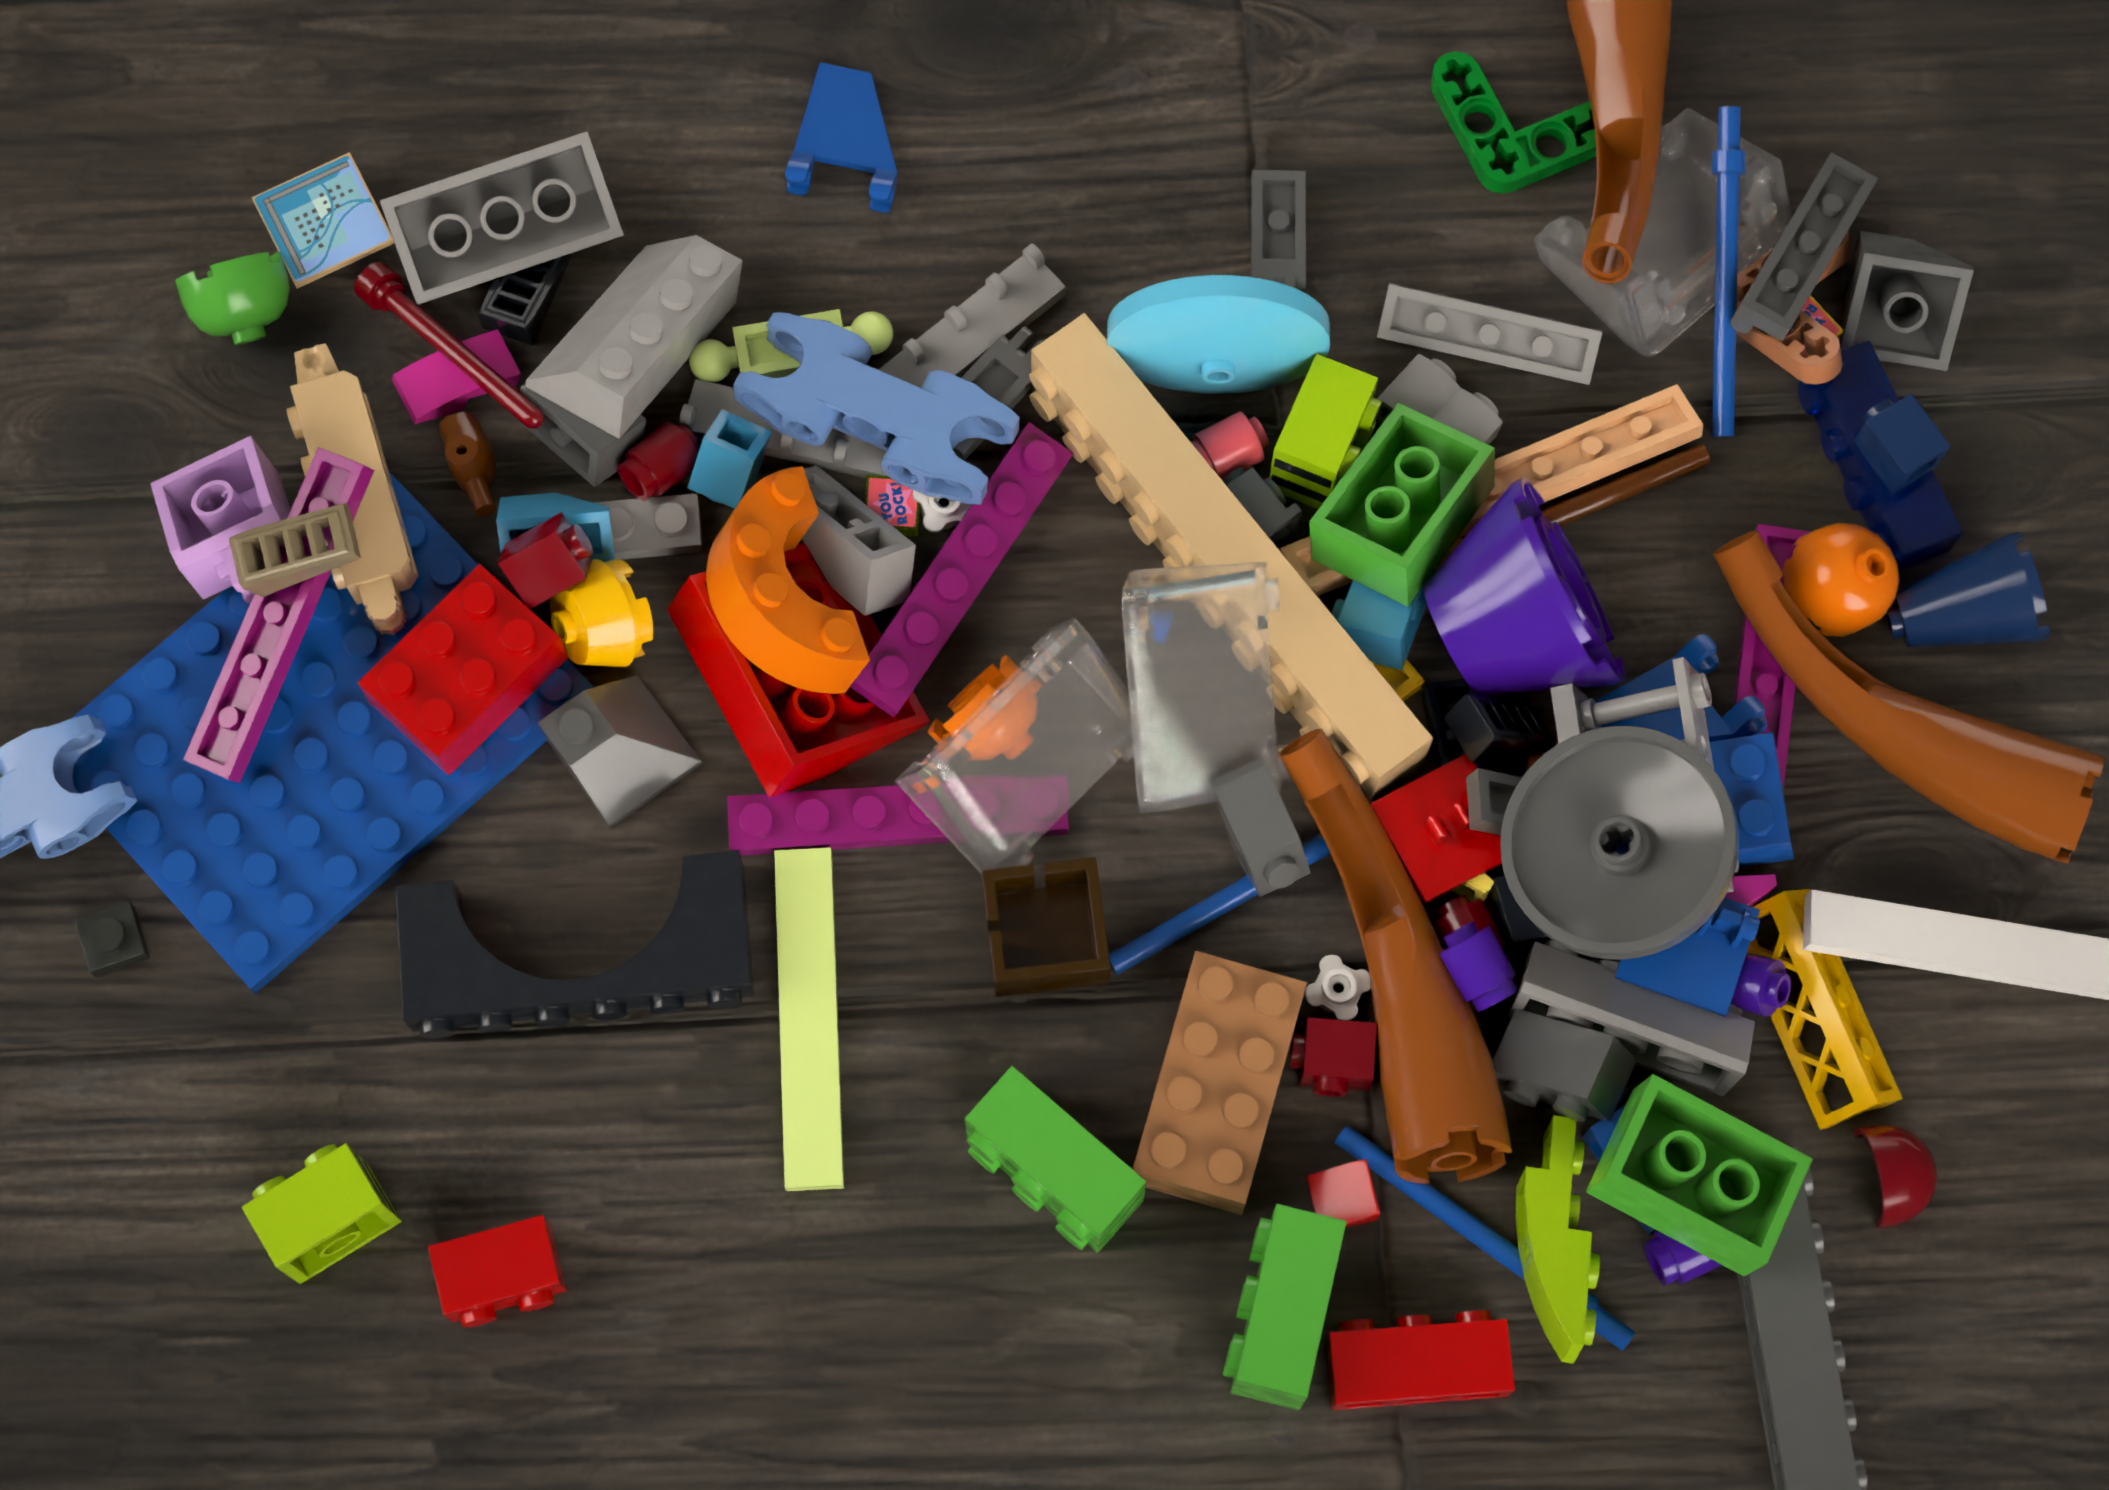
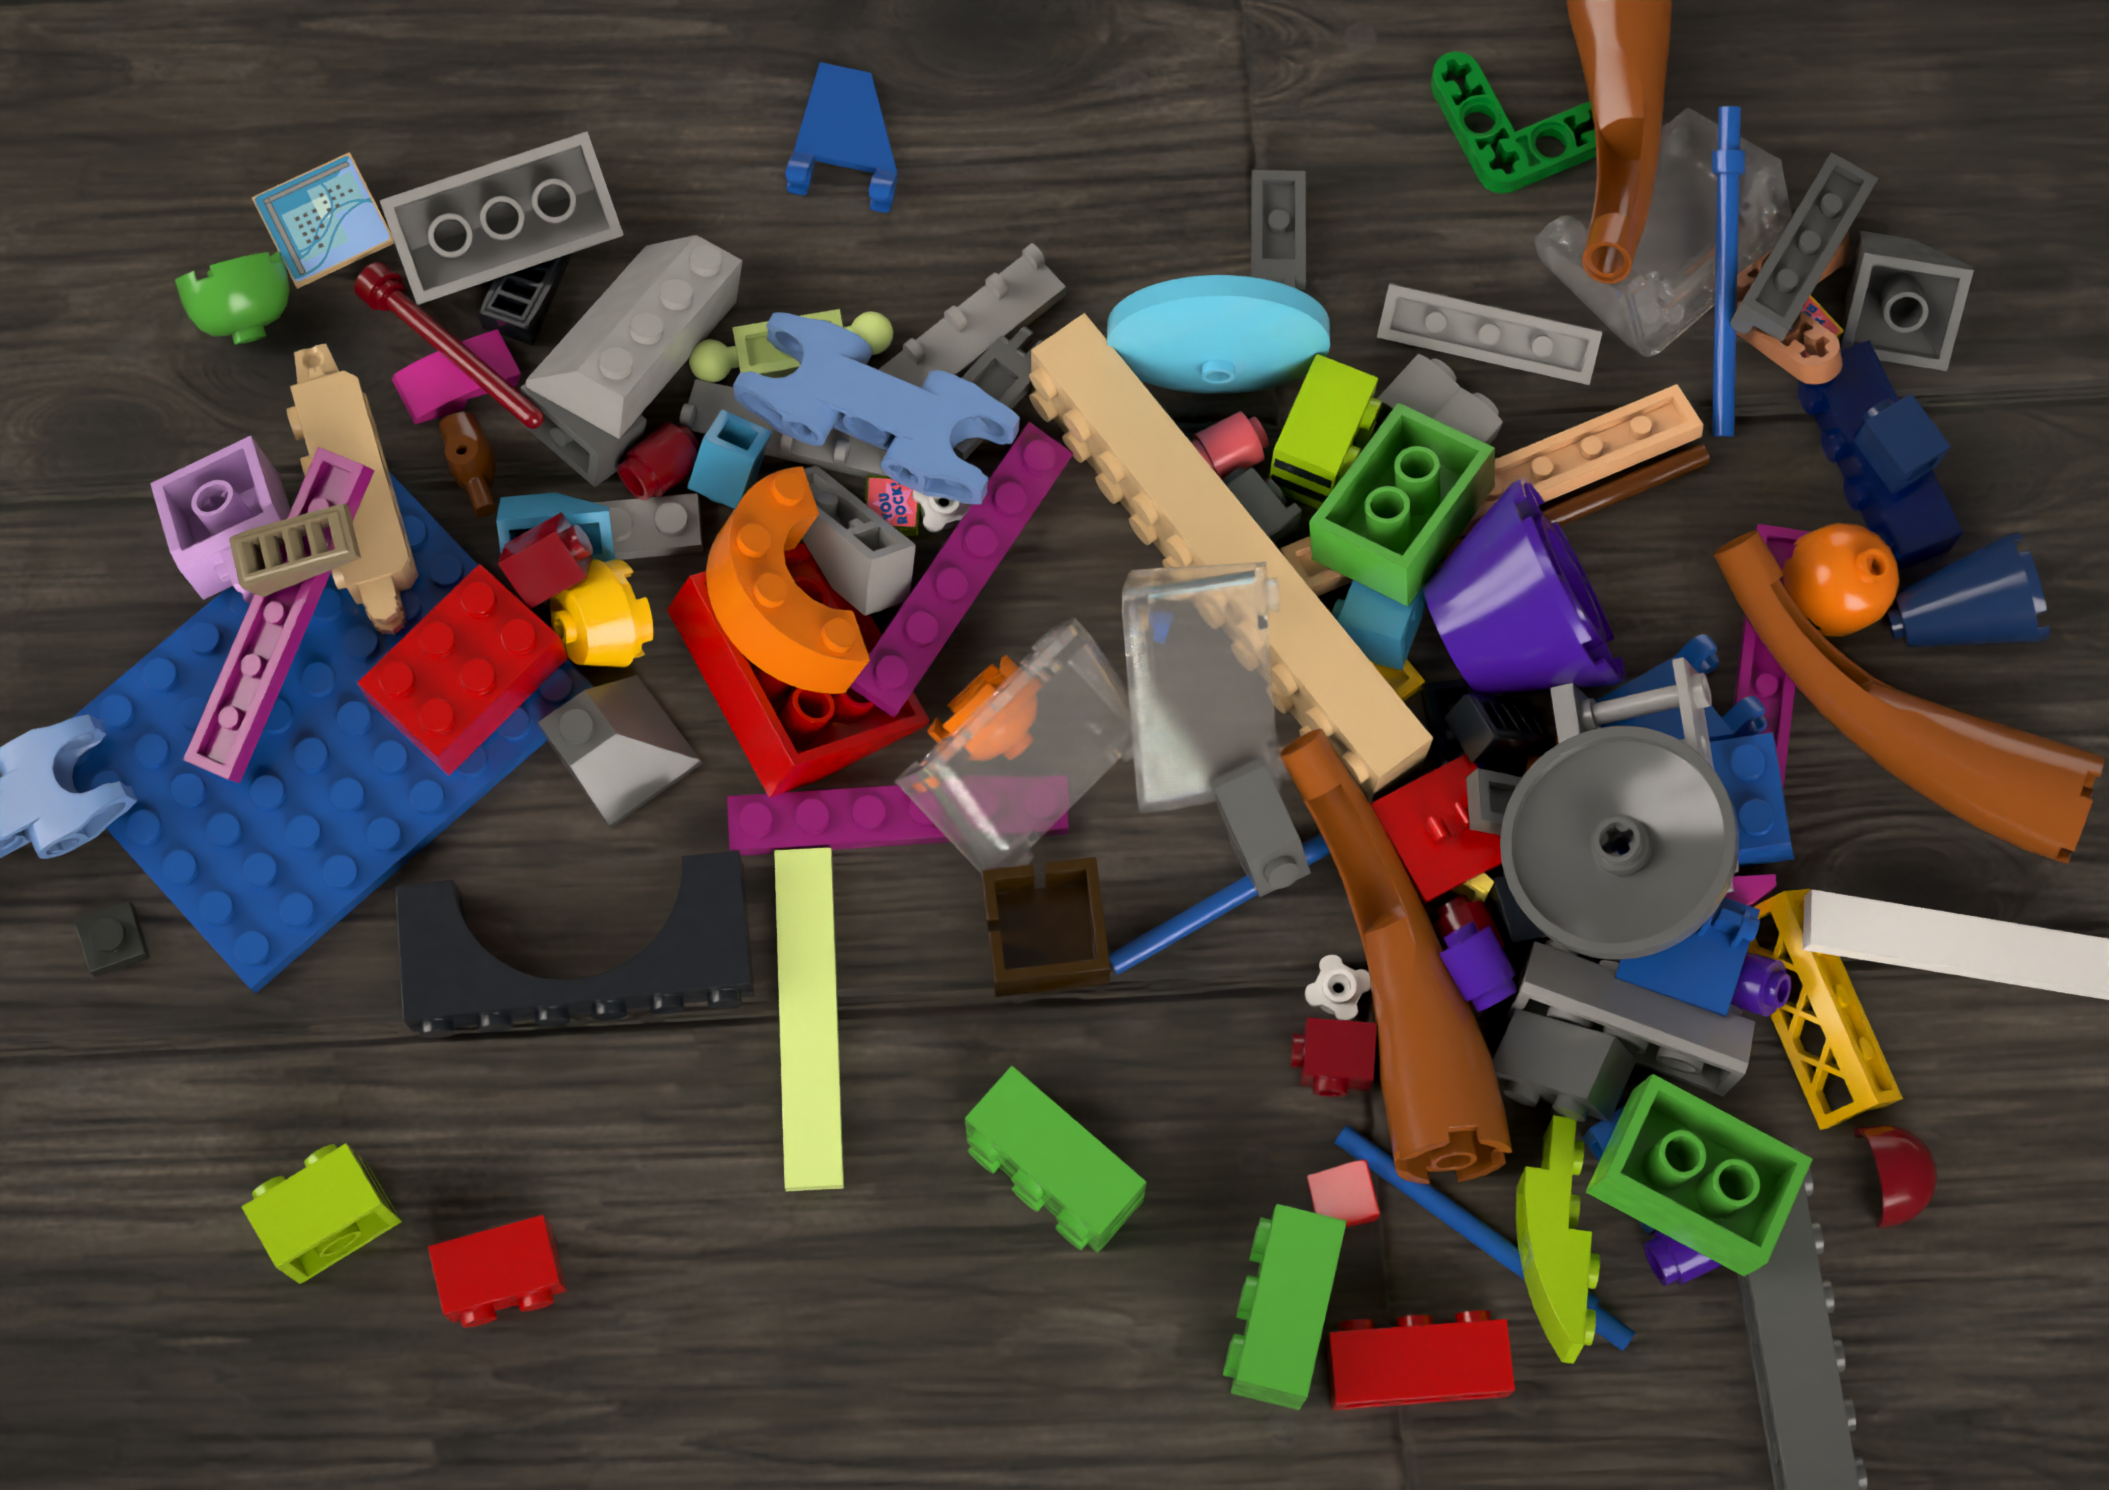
medium nougat brick [1132,951,1307,1215] -> none

